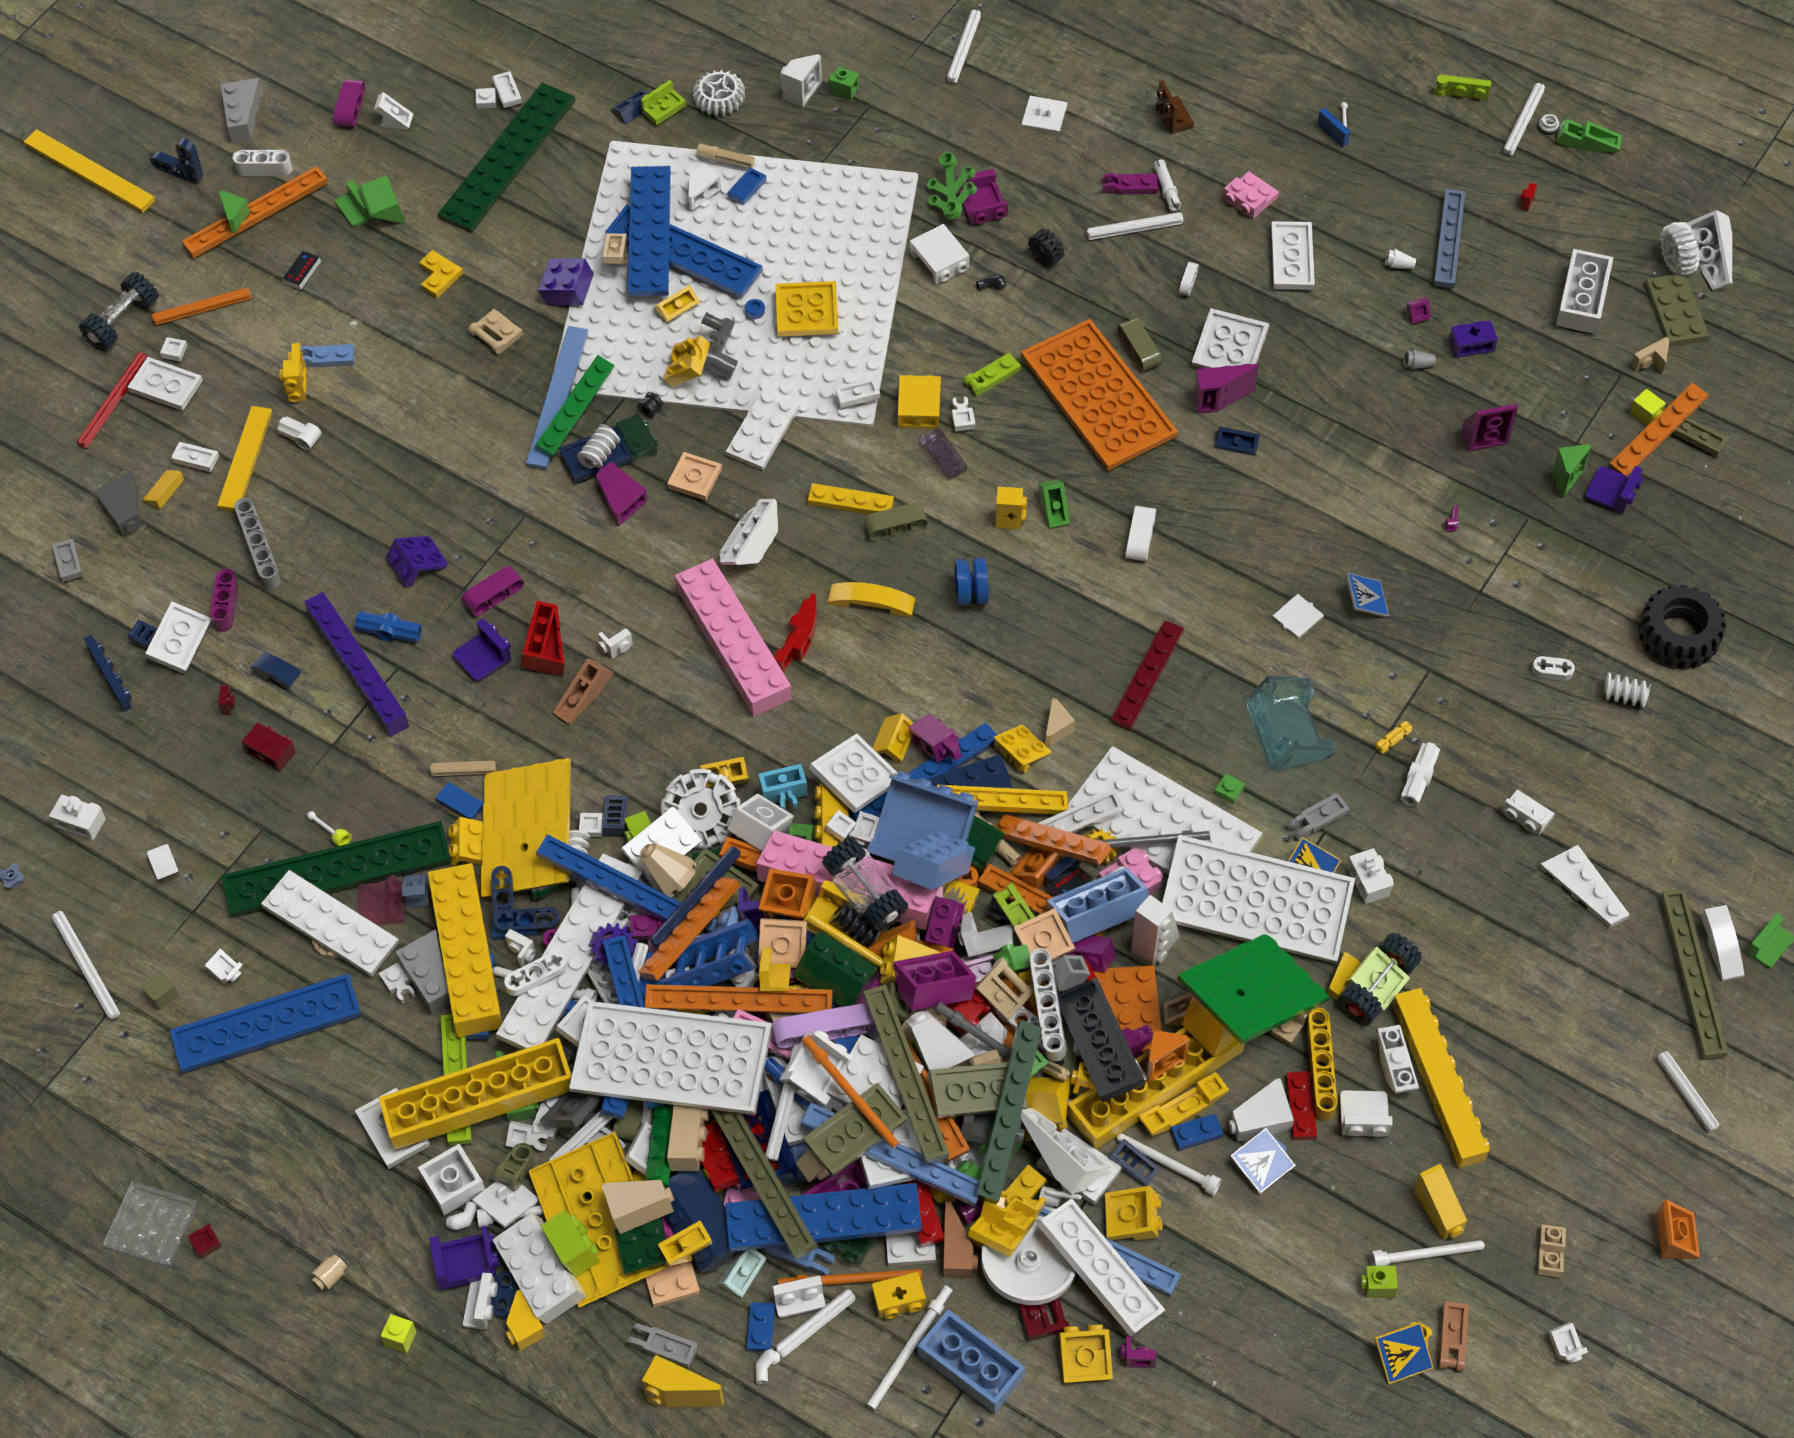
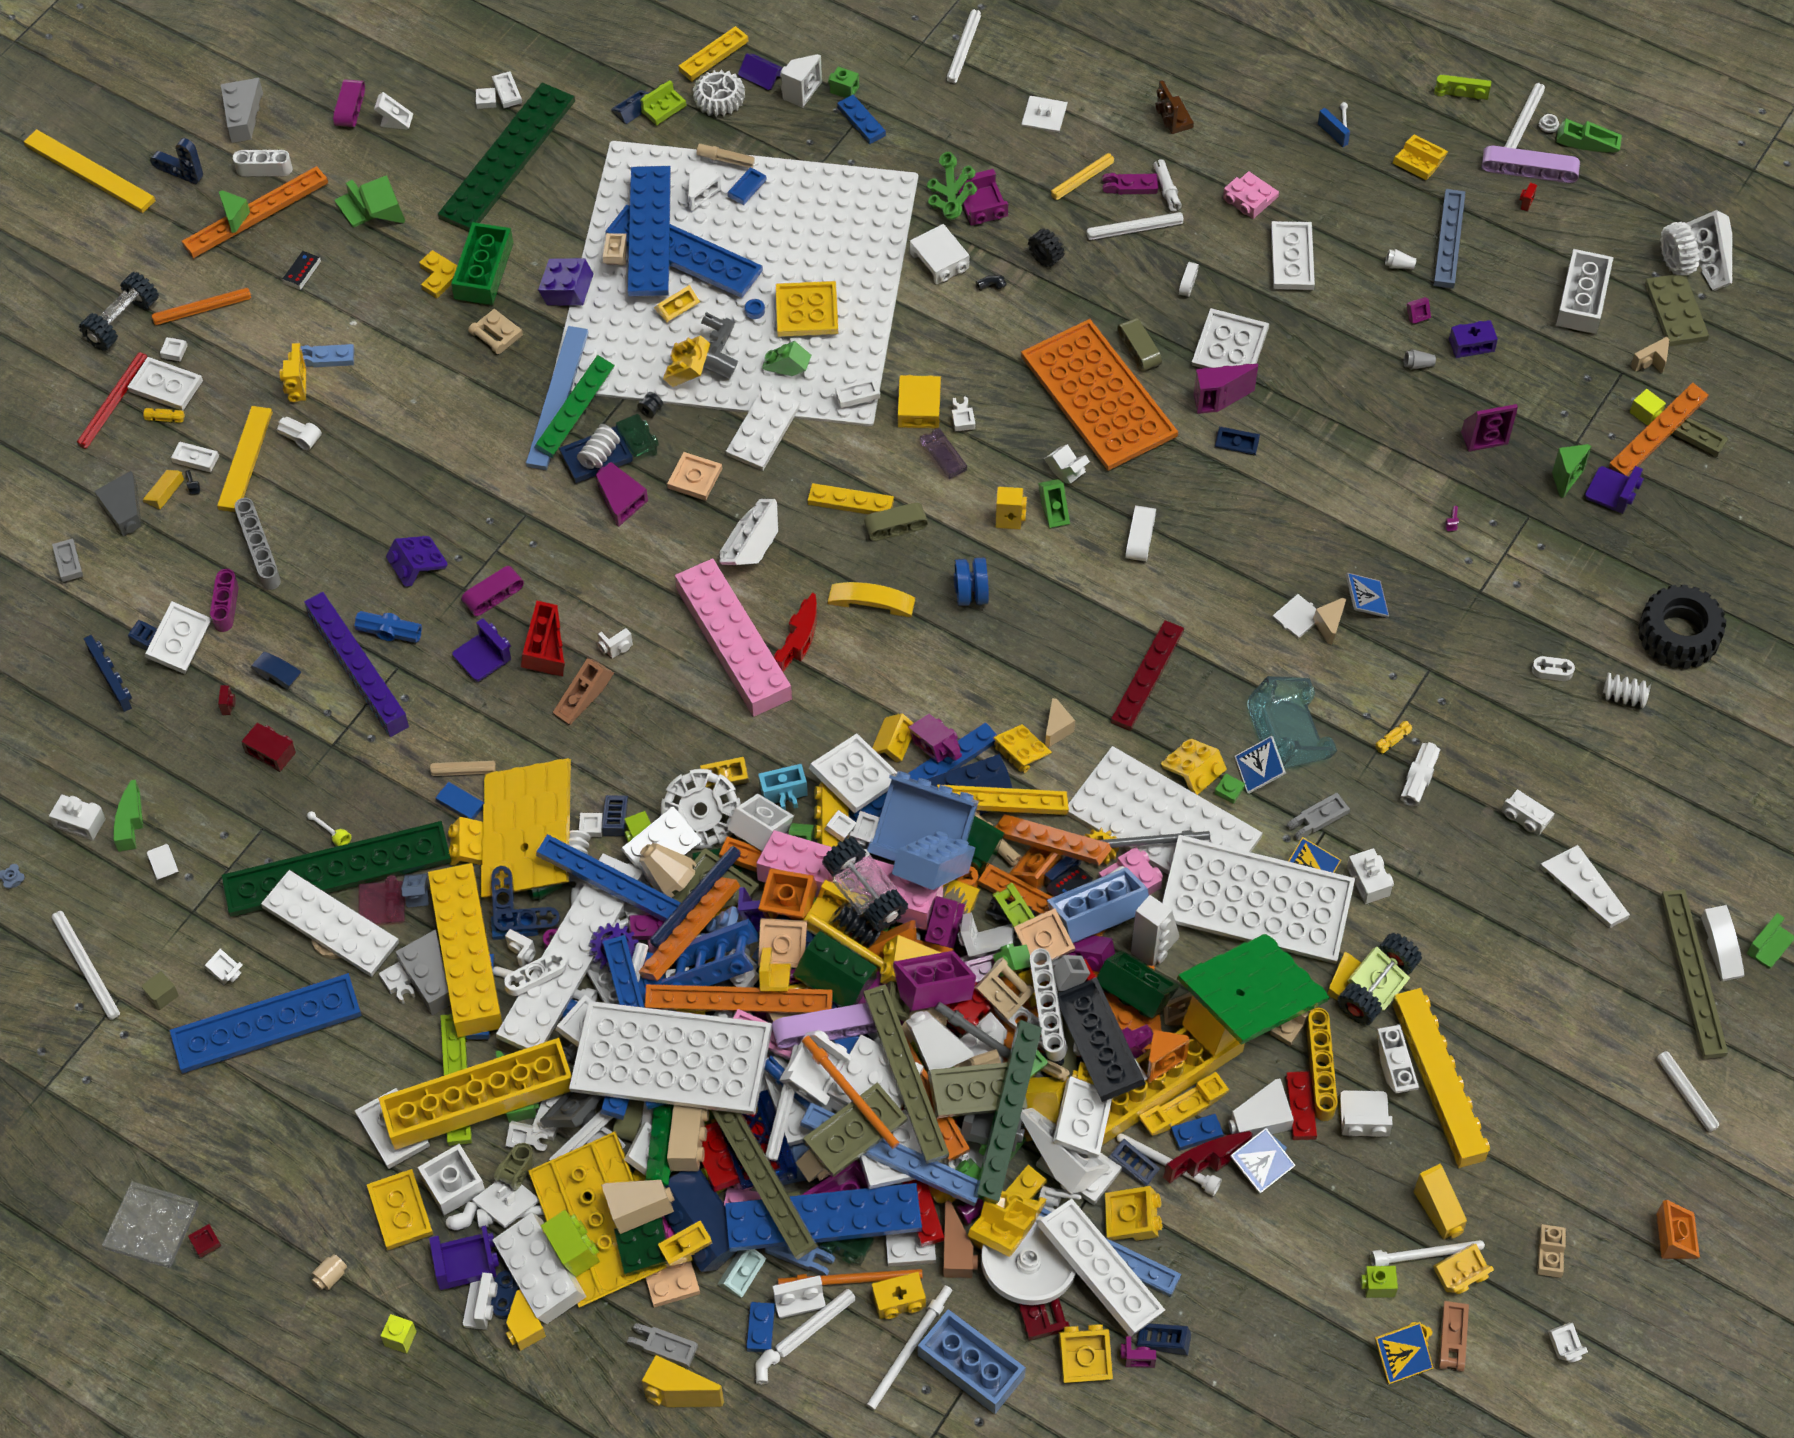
lime plate [963,353,1021,396] -> none
white plate [1038,789,1125,833] -> none
none -> bright green slope [114,780,143,852]
none -> yellow axle [143,408,185,422]
none -> black hand [185,470,200,494]
none -> yellow plate [367,1169,434,1250]
none -> green brick [451,222,514,305]
none -> yellow plate [678,26,749,81]
none -> dark purple panel [738,53,783,90]
none -> bright green slope [762,341,812,376]
none -> blue plate [837,95,886,144]
none -> white brick [1044,444,1090,484]
none -> yellow axle [1051,153,1114,200]
none -> white plate [1053,1076,1112,1158]
none -> dark green slope [1097,950,1180,1018]
none -> dark blue slope [1137,1323,1191,1355]
none -> yellow bracket [1161,739,1227,795]
none -> dark red slope [1163,1131,1253,1183]
none -> piece [1235,736,1286,794]
none -> tan slope [1313,598,1346,645]
none -> yellow slope [1393,134,1448,180]
none -> yellow bracket [1433,1243,1494,1294]
none -> lavender beam [1482,146,1580,183]

